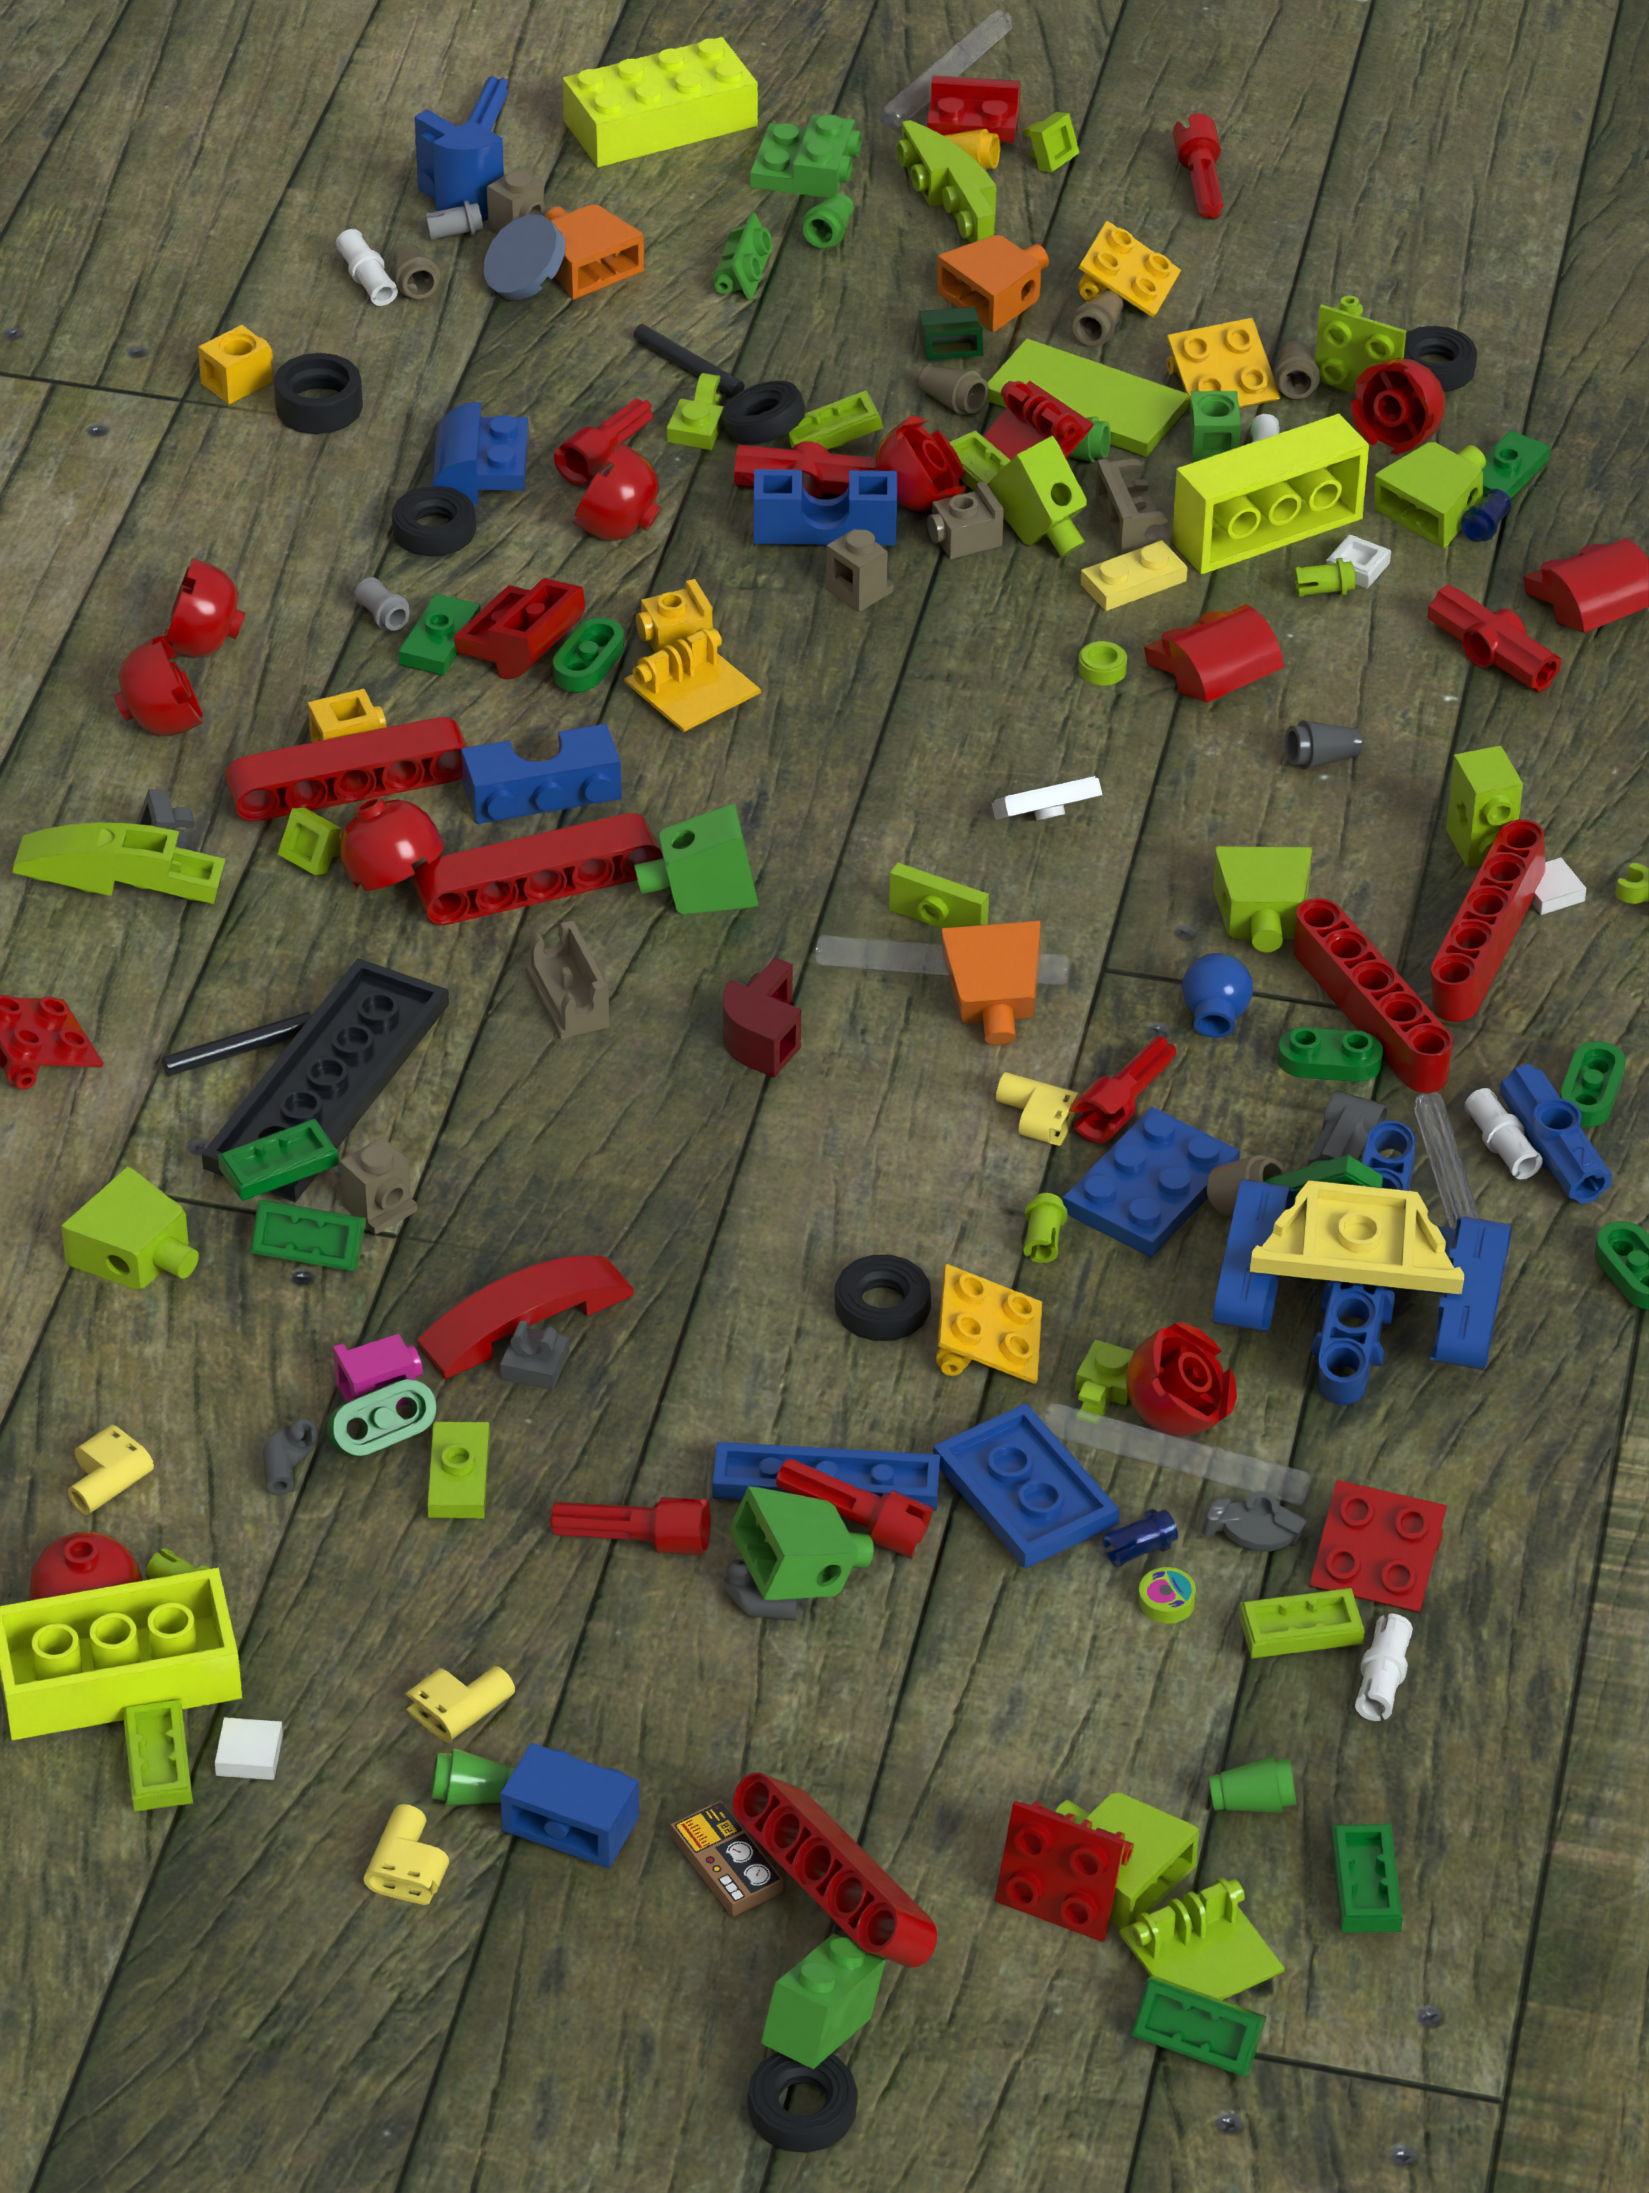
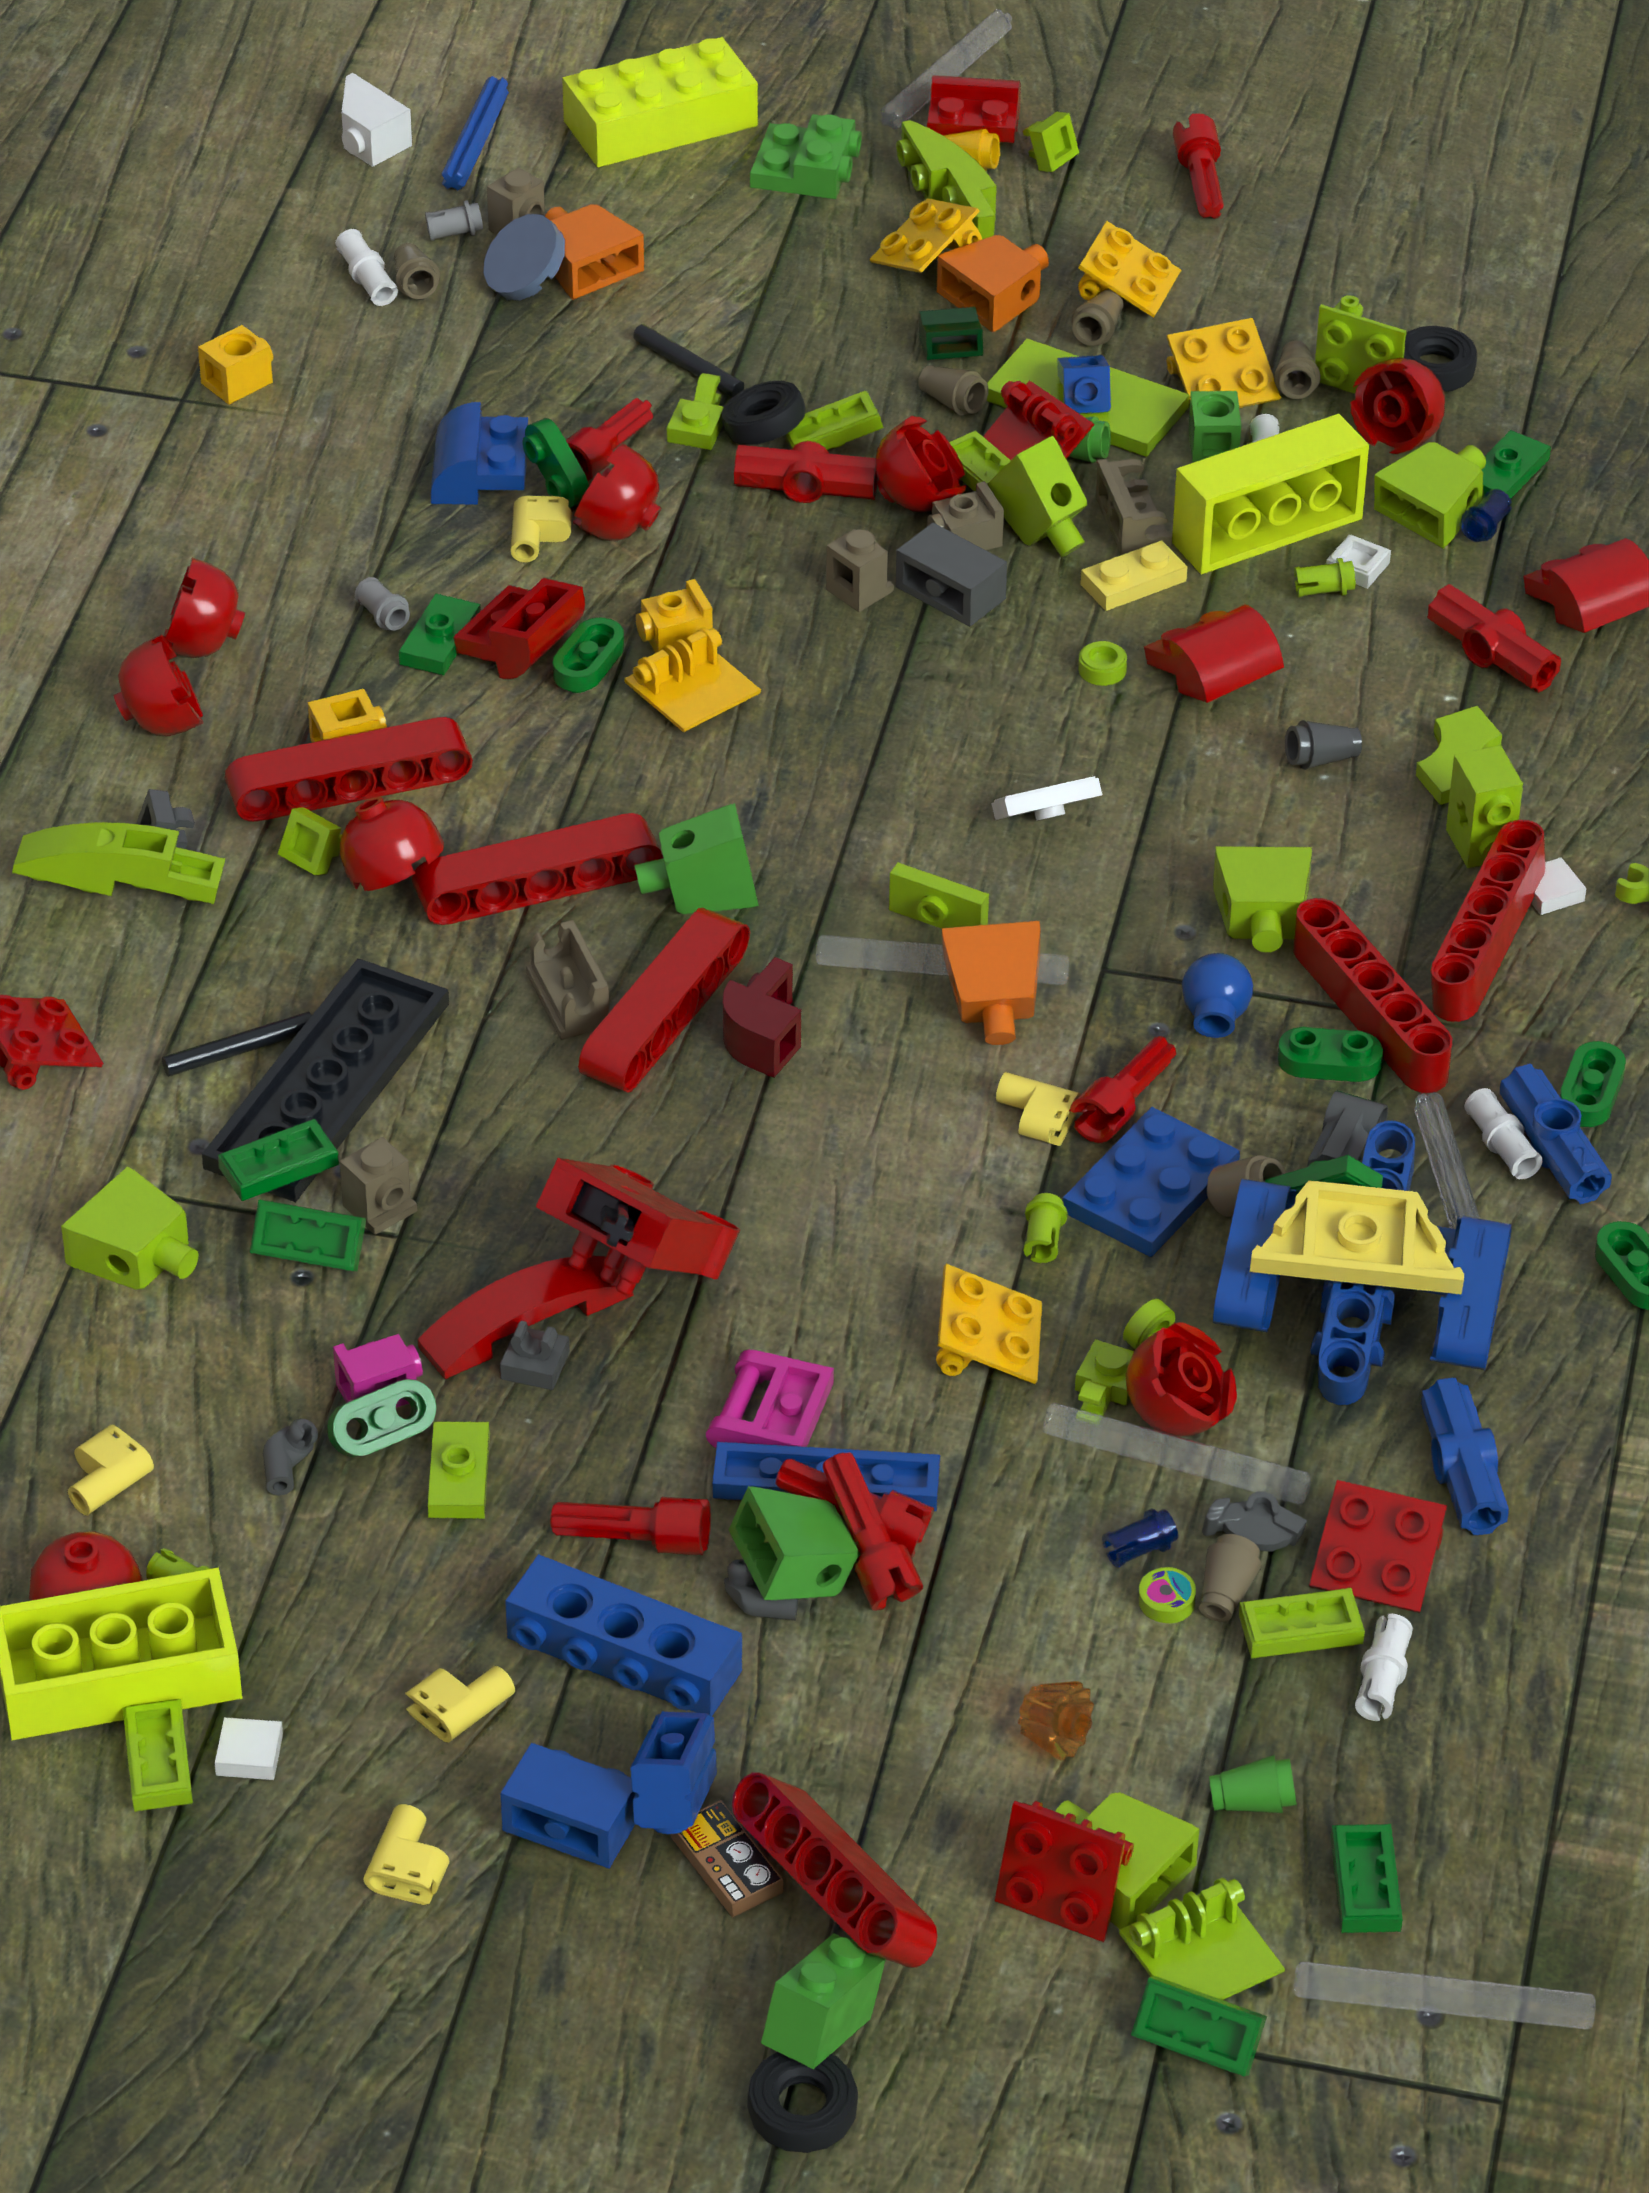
black tyre [273,353,363,434] -> none
black tyre [392,486,476,556] -> none
blue brick [414,109,504,221] -> none
bright green cone [431,1748,515,1806] -> none
blue arch [461,724,622,824] -> none
bright green hinge [712,212,772,301] -> none
blue arch [754,469,897,546] -> none
bright green cone [803,194,854,248] -> none
black tyre [834,1254,931,1341] -> none
blue plate [933,1403,1119,1569] -> none
none -> white slope [342,73,412,167]
none -> blue brick [505,1554,742,1716]
none -> light yellow piece [511,496,572,563]
none -> green plate [522,418,589,508]
none -> red piece [536,1158,740,1296]
none -> red beam [578,907,750,1093]
none -> blue brick [631,1711,717,1834]
none -> dark pink plate [706,1349,834,1448]
none -> red piece [823,1452,923,1611]
none -> yellow hinge [869,198,982,273]
none -> dark grey brick [896,523,1007,627]
none -> clear orange piece [1018,1681,1094,1761]
none -> blue bracket [1057,355,1111,413]
none -> lime tile [1123,1298,1175,1349]
none -> dark tan cone [1199,1534,1262,1622]
none -> clear axle [1294,1961,1596,2030]
none -> lime tile [1416,706,1502,805]
none -> blue piece [1421,1378,1509,1535]

